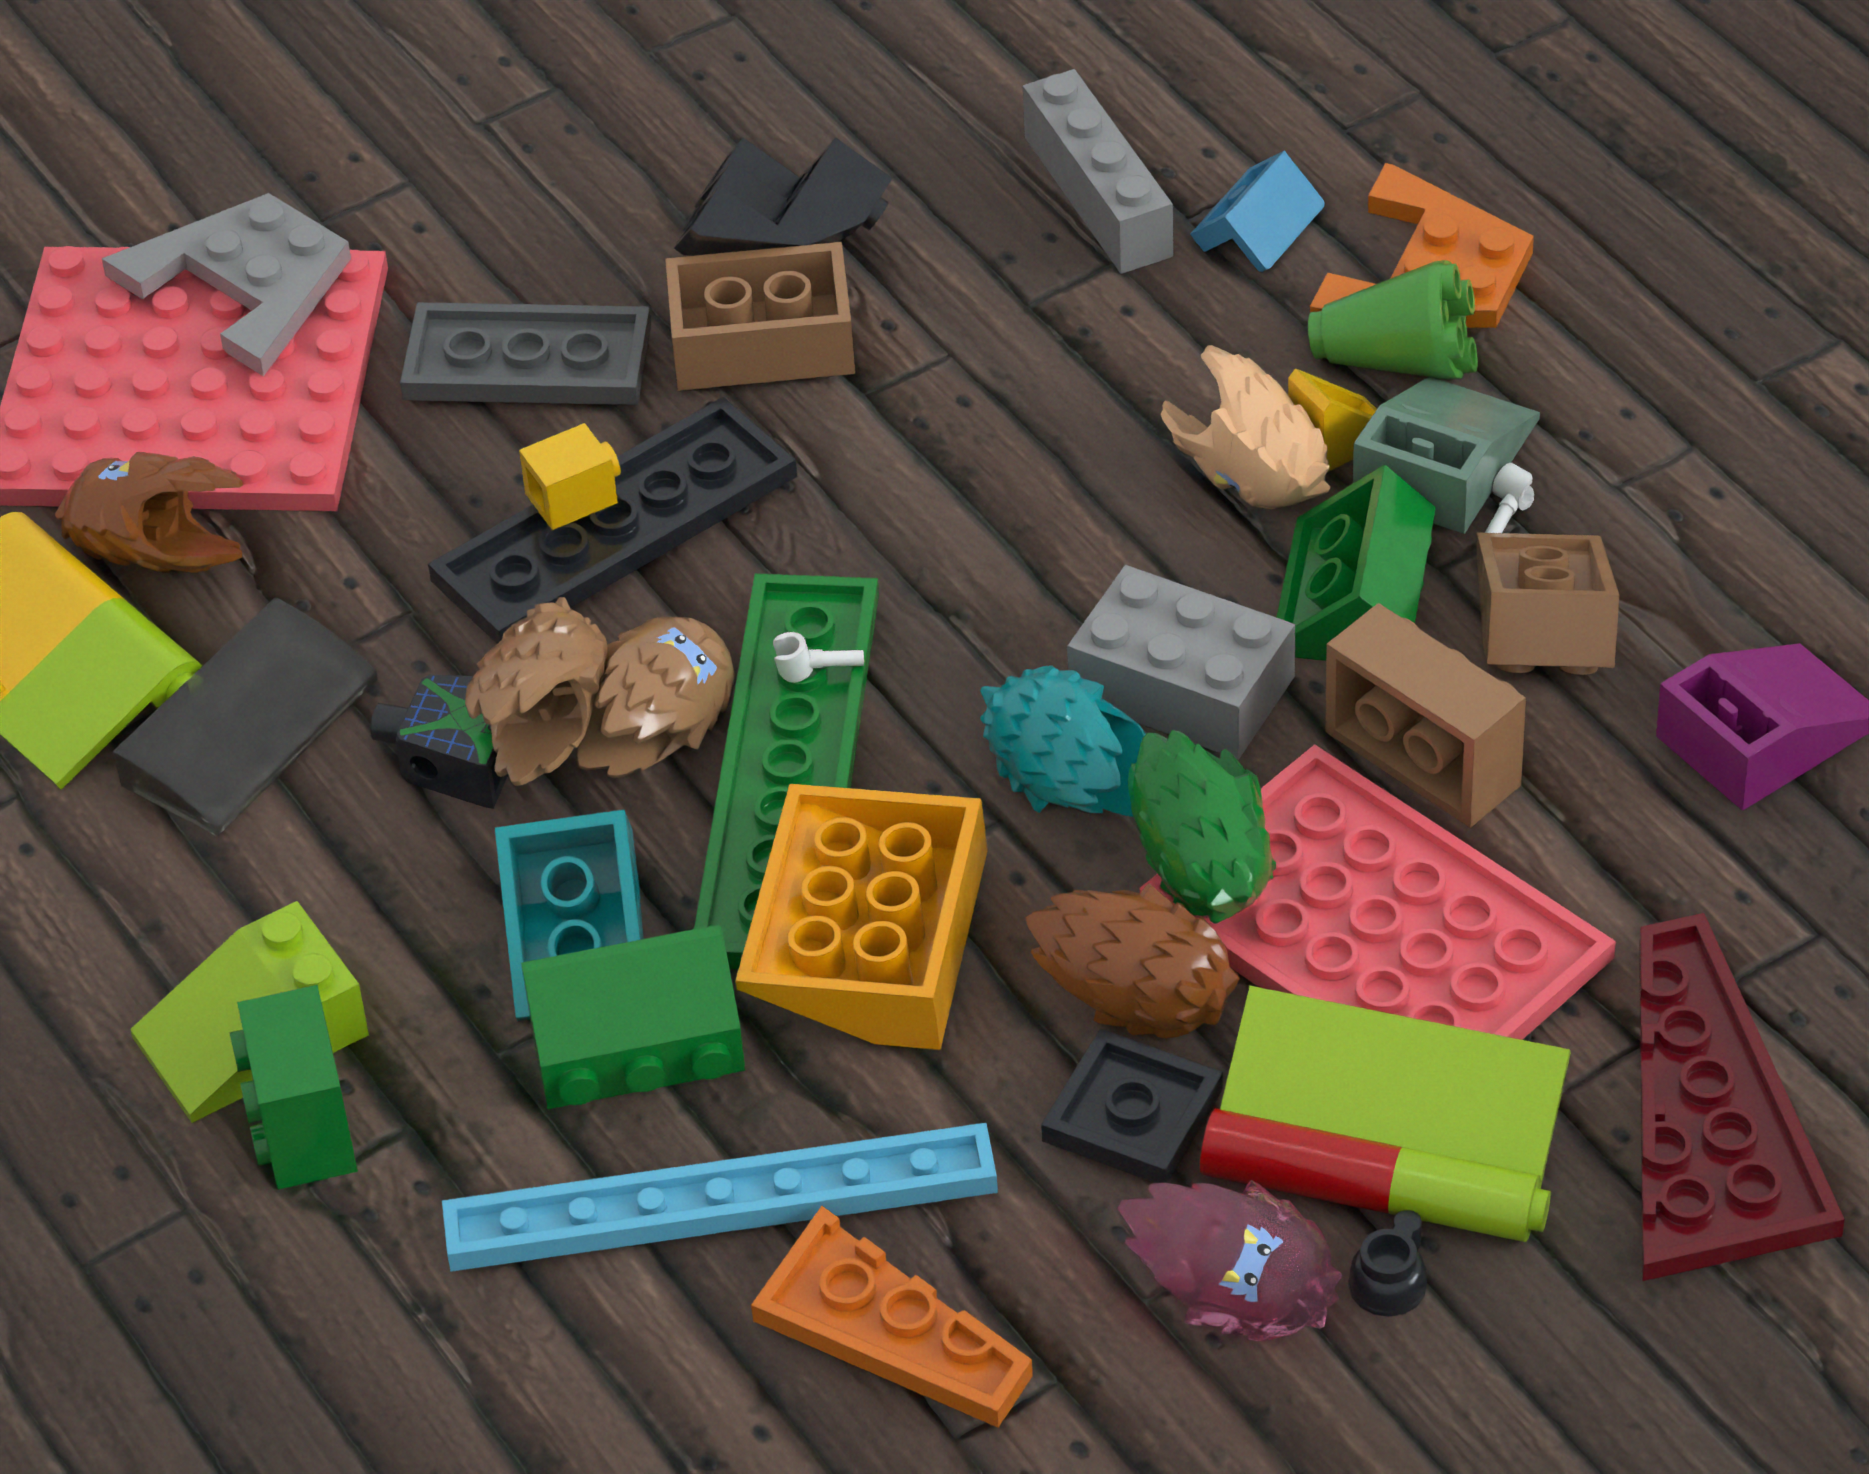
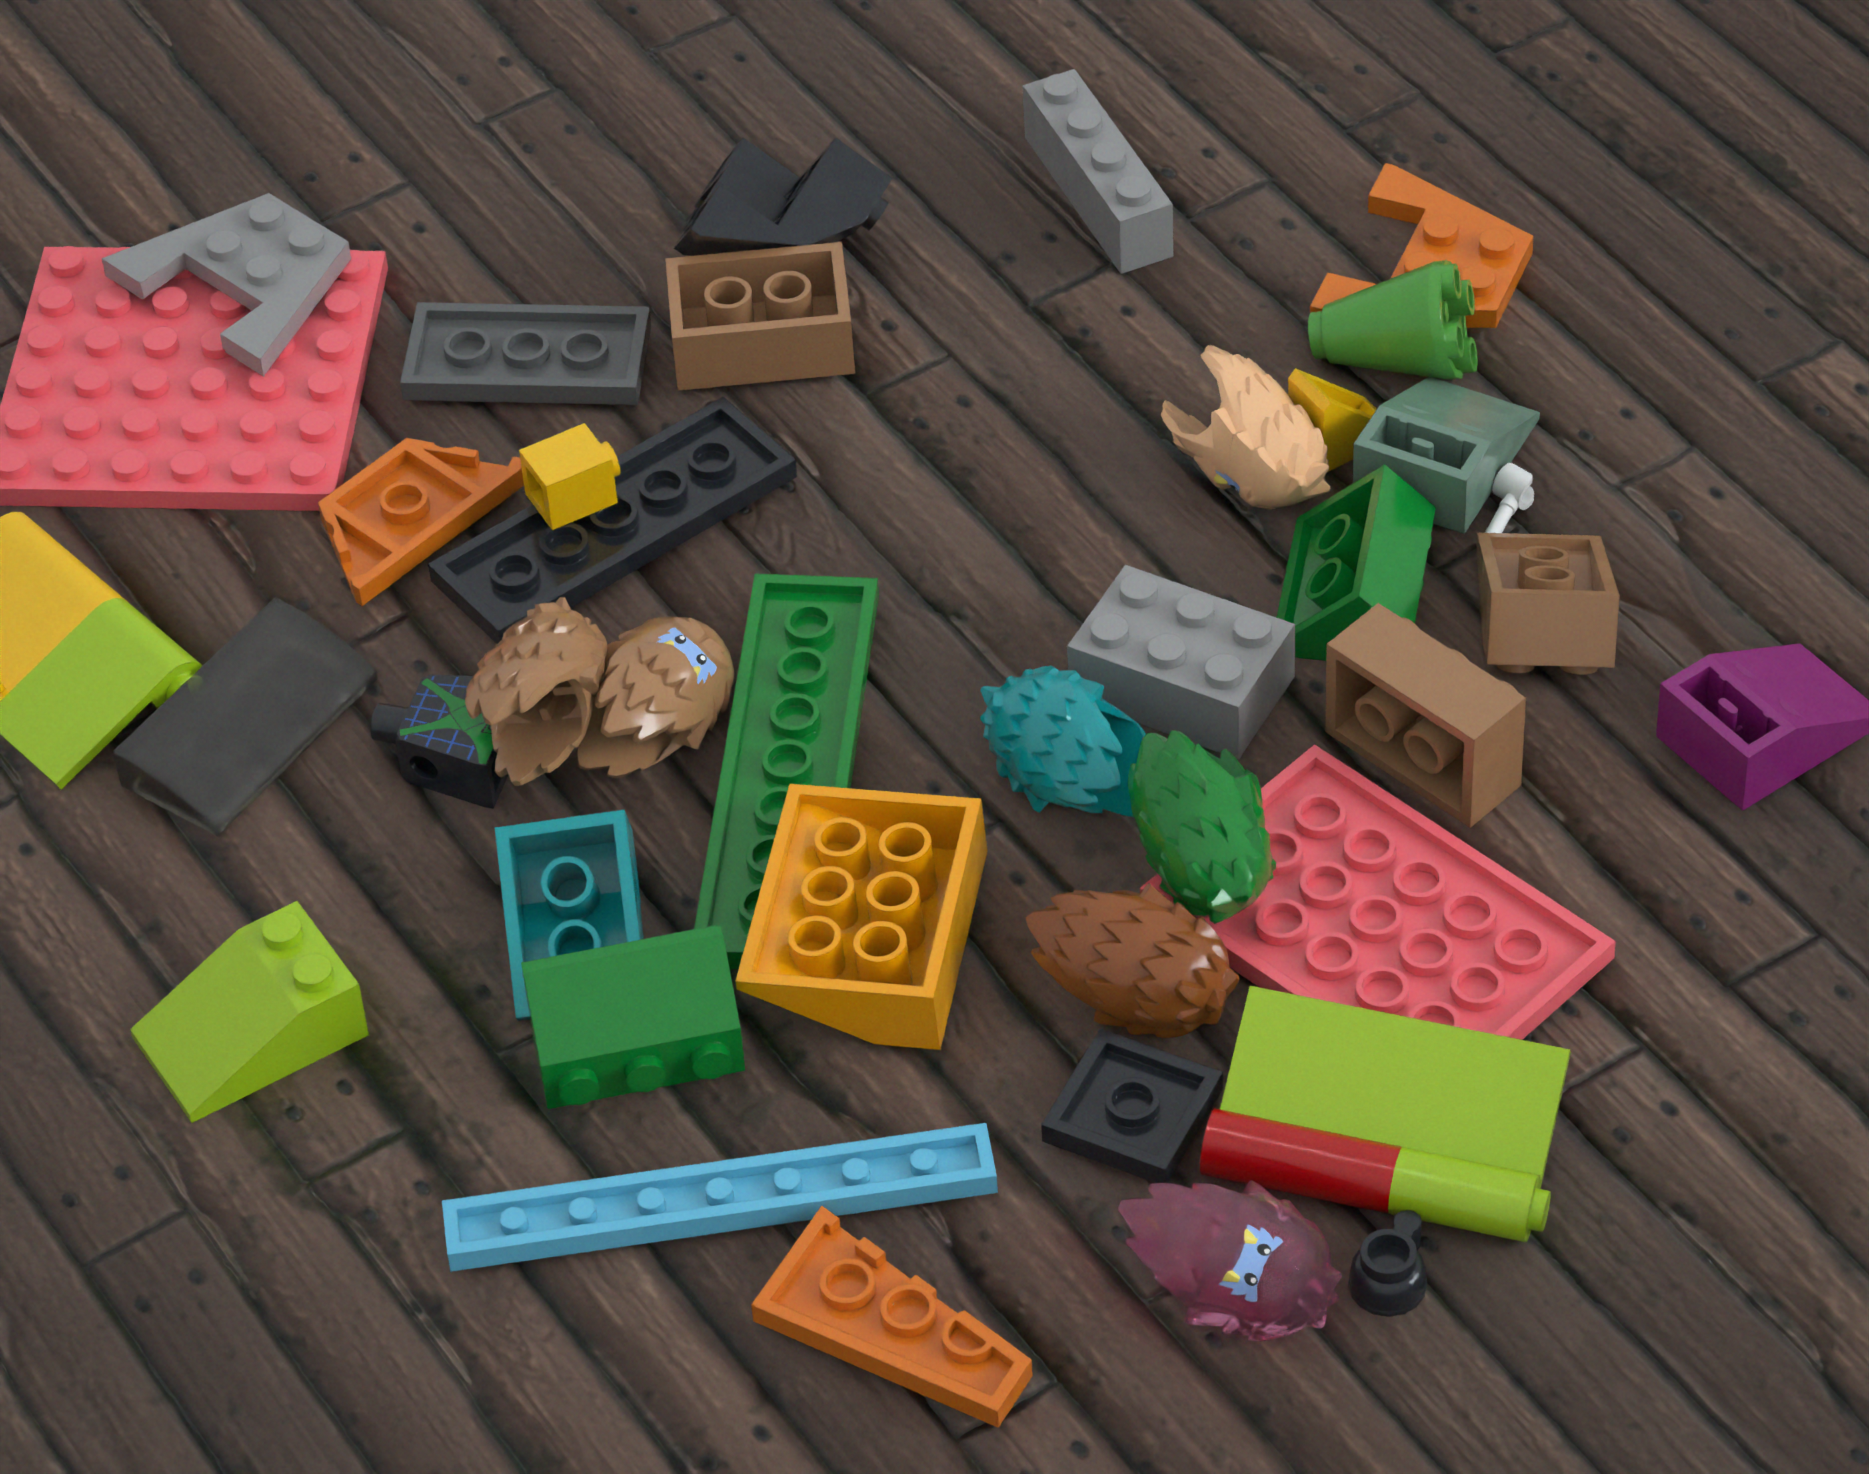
dark orange head [55,452,243,573] -> none
green brick [229,985,358,1190] -> none
white hand [773,632,864,683] -> none
dark azure panel [1190,150,1325,272] -> none
dark red wing [1639,913,1845,1281] -> none
none -> orange wing [318,438,524,606]

